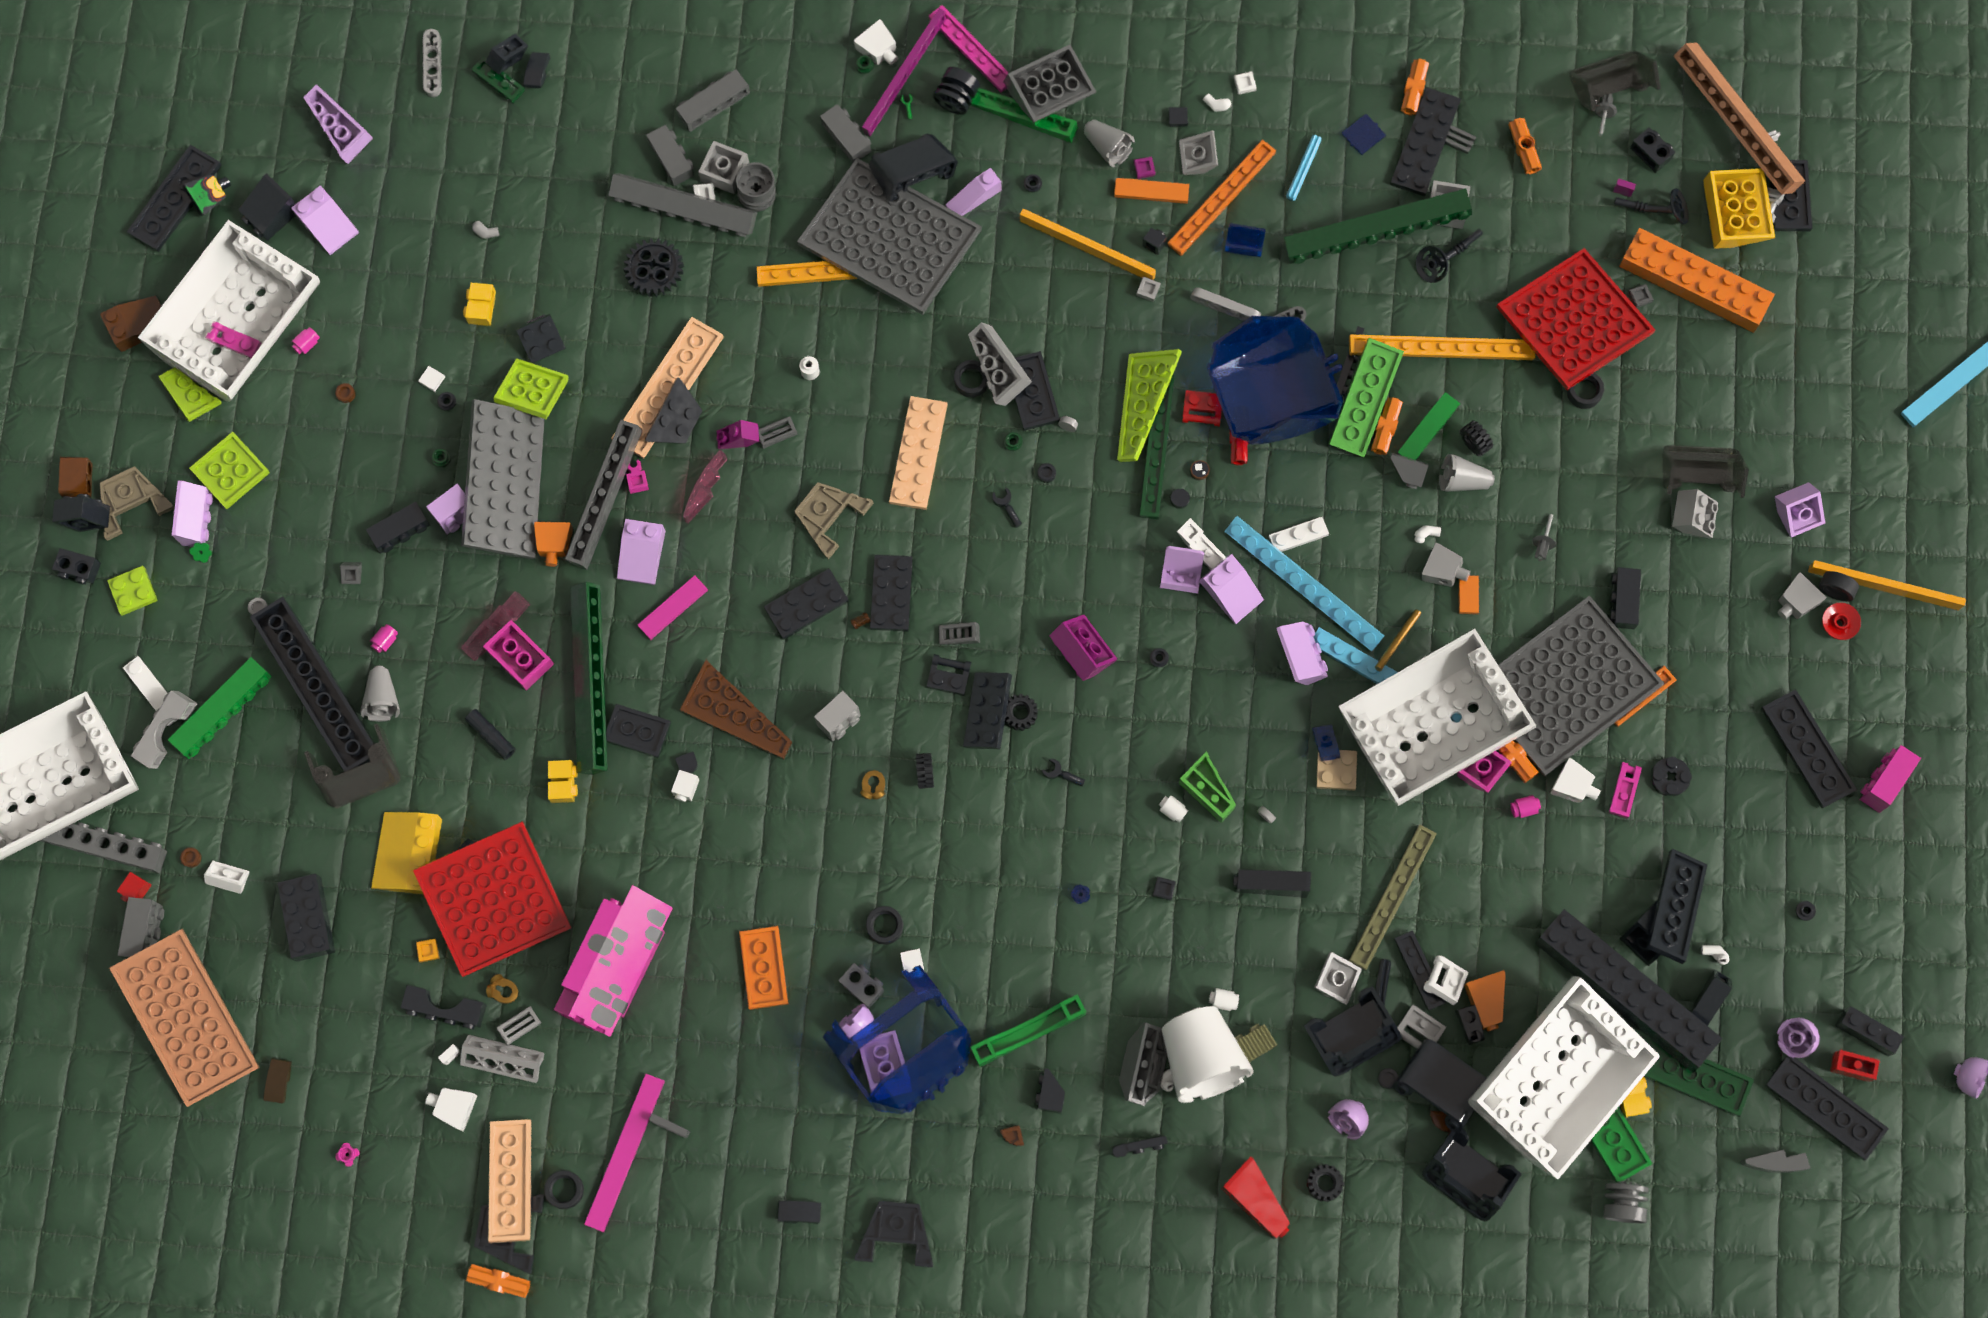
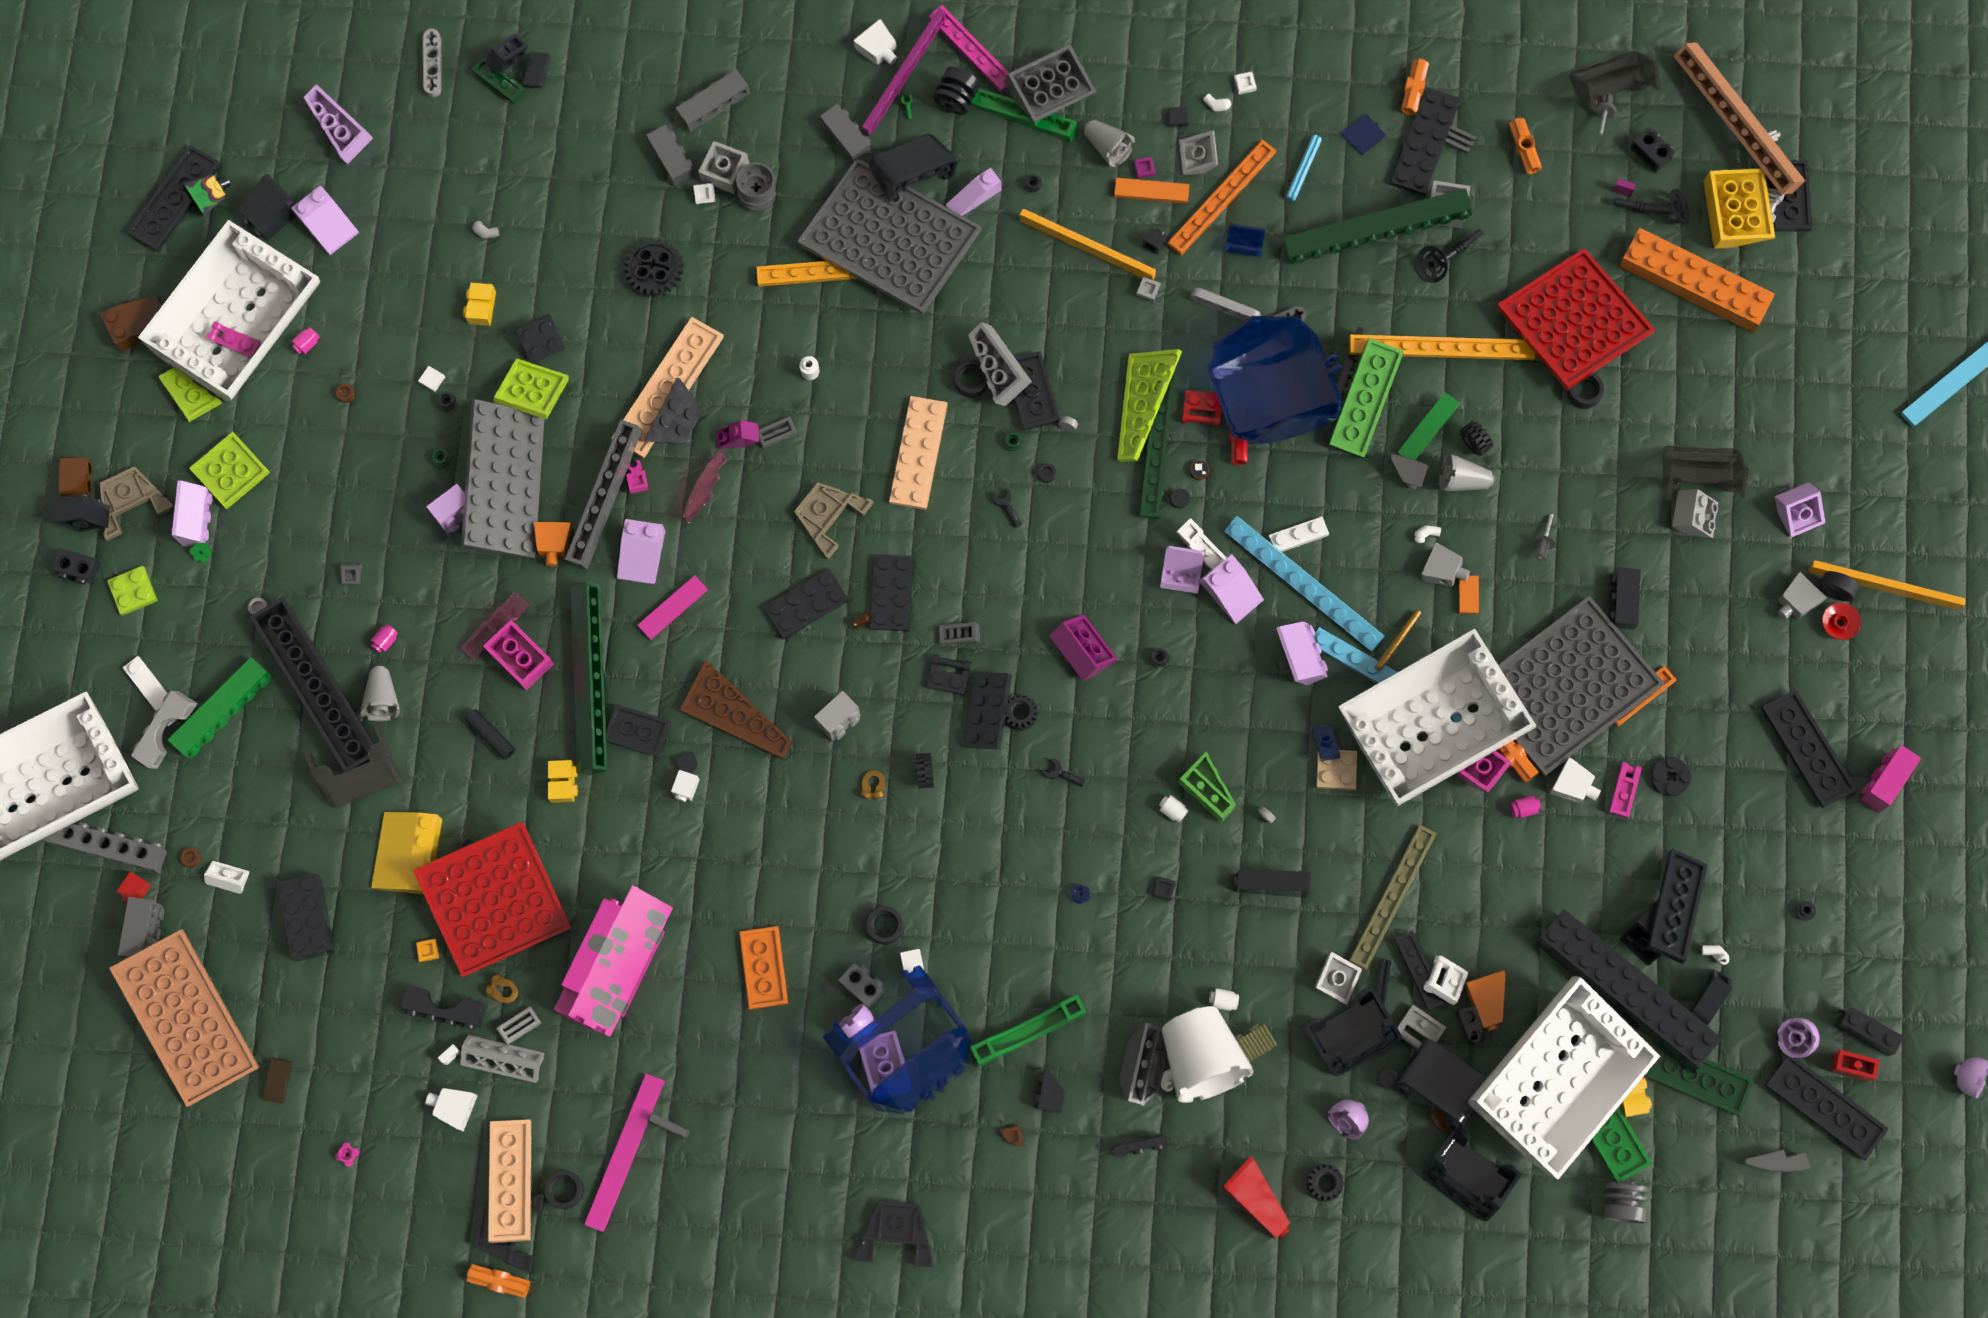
black brick [366,501,430,553] -> none
dark grey brick [608,173,757,237] -> none
black slope [777,1201,821,1224] -> none
dark green plate [856,55,874,74] -> none
orange piece [1371,397,1403,455] -> none
dark grey tile [1628,284,1654,308] -> none

